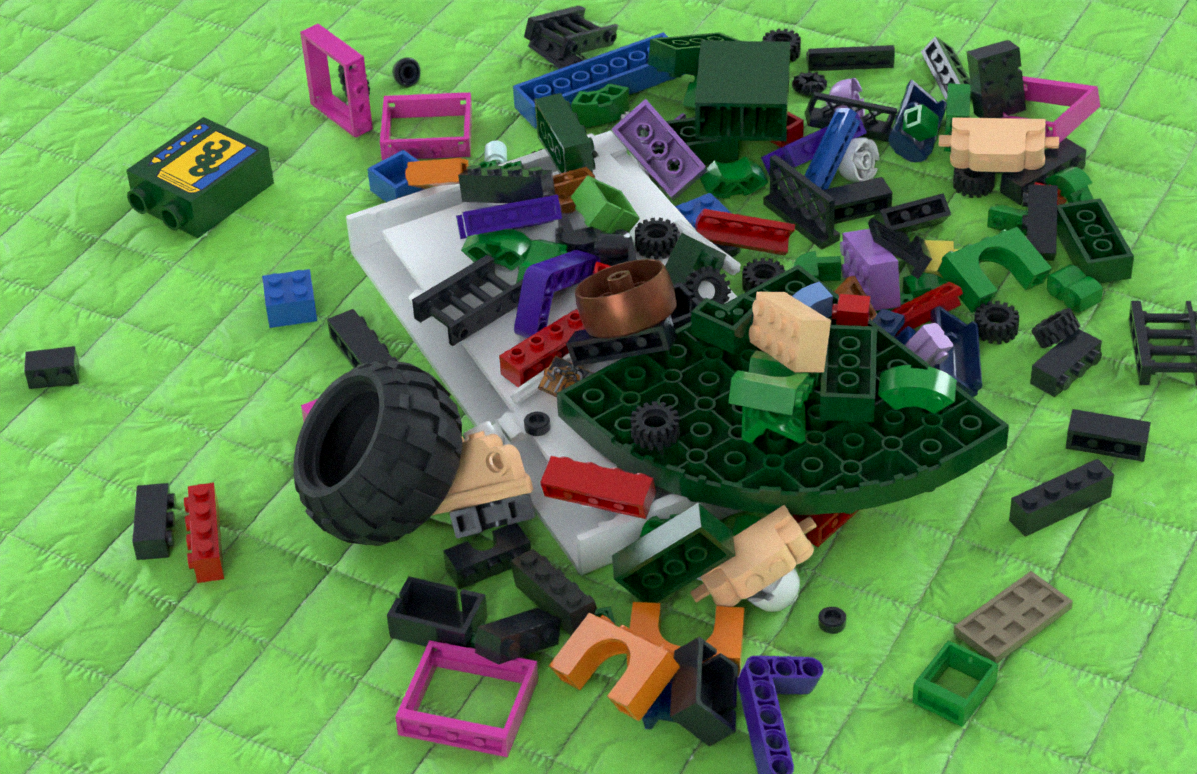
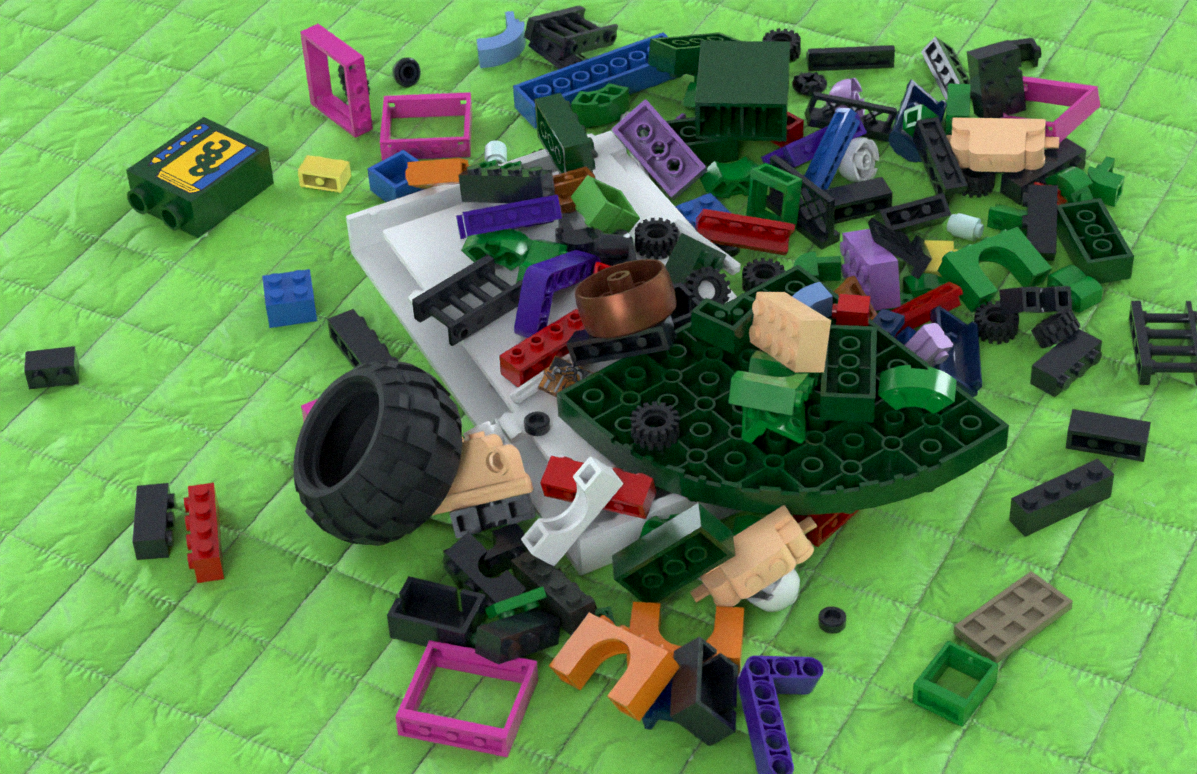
none -> light yellow brick [298,155,351,193]
none -> black arch [442,532,526,618]
none -> medium blue arch [477,11,526,68]
none -> green plate [485,587,547,620]
none -> white arch [521,456,624,566]
none -> green window [746,163,802,229]
none -> black fence [912,117,968,204]
none -> light aqua brick [947,213,984,242]
none -> black arch [999,286,1072,314]
none -> black bracket [1010,37,1041,67]
none -> green brick [1087,156,1125,207]

